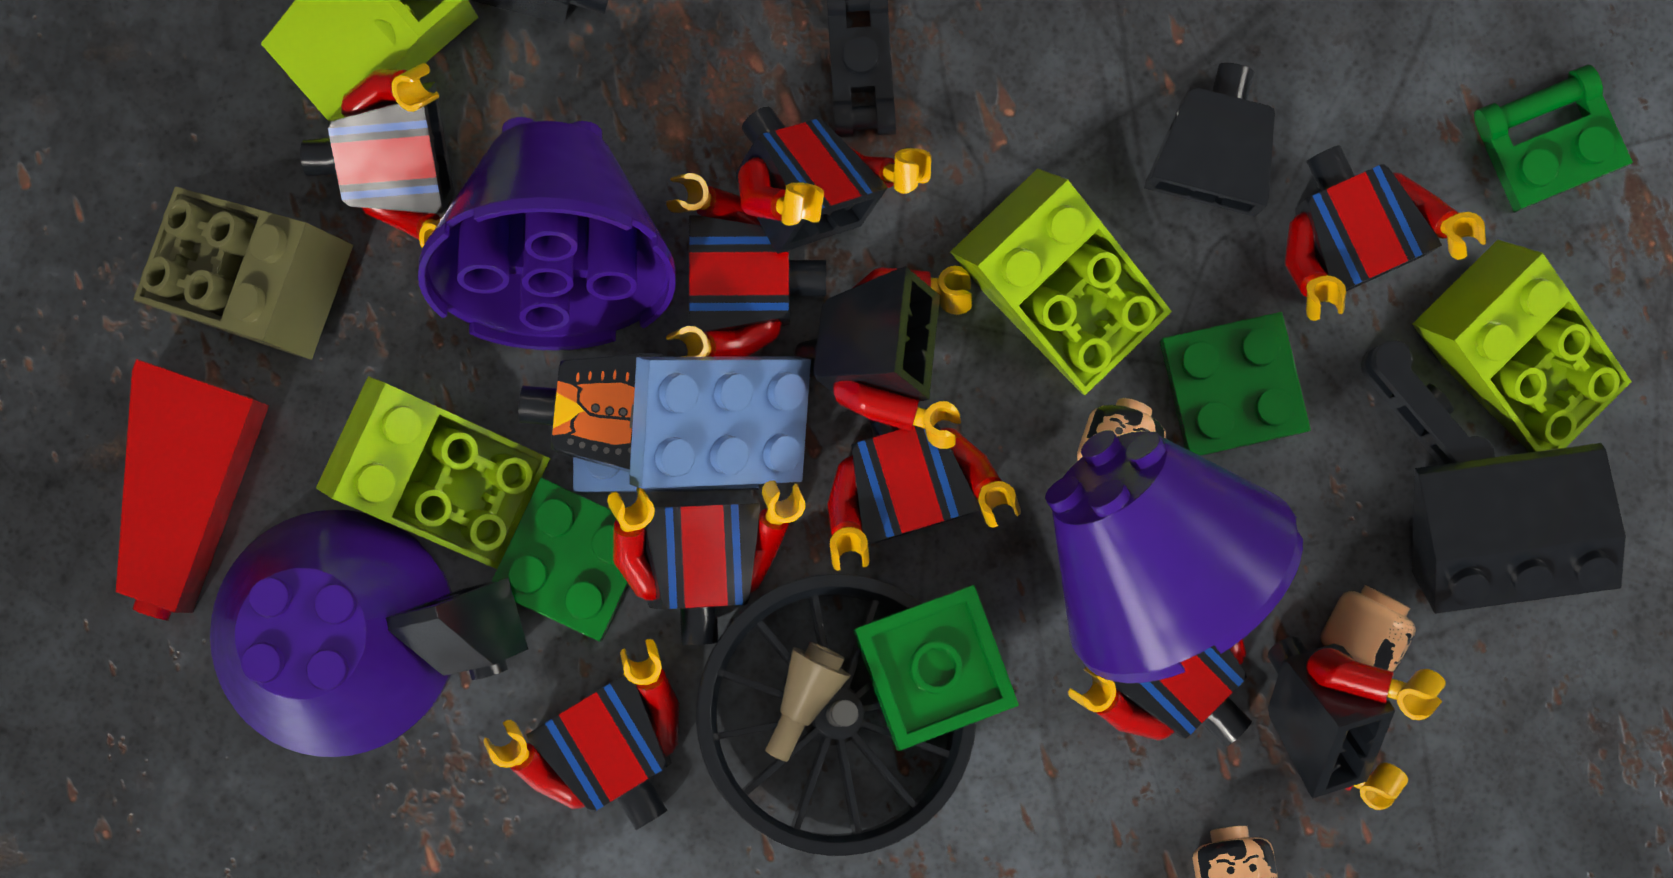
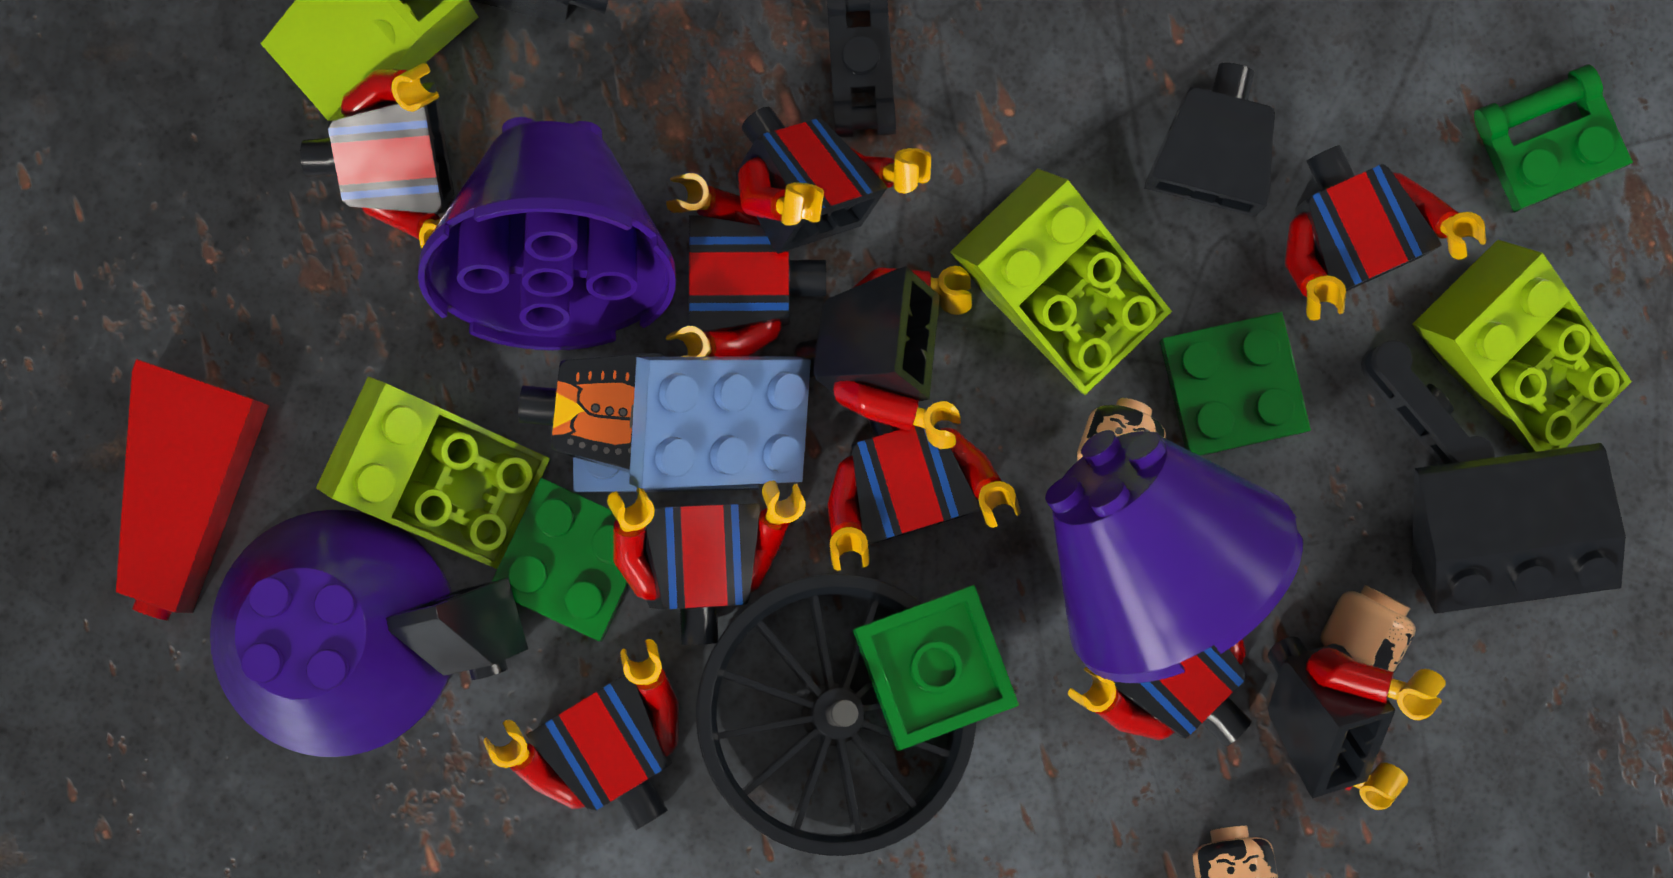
olive slope [133,187,353,360] -> none
dark tan cone [765,642,851,762] -> none

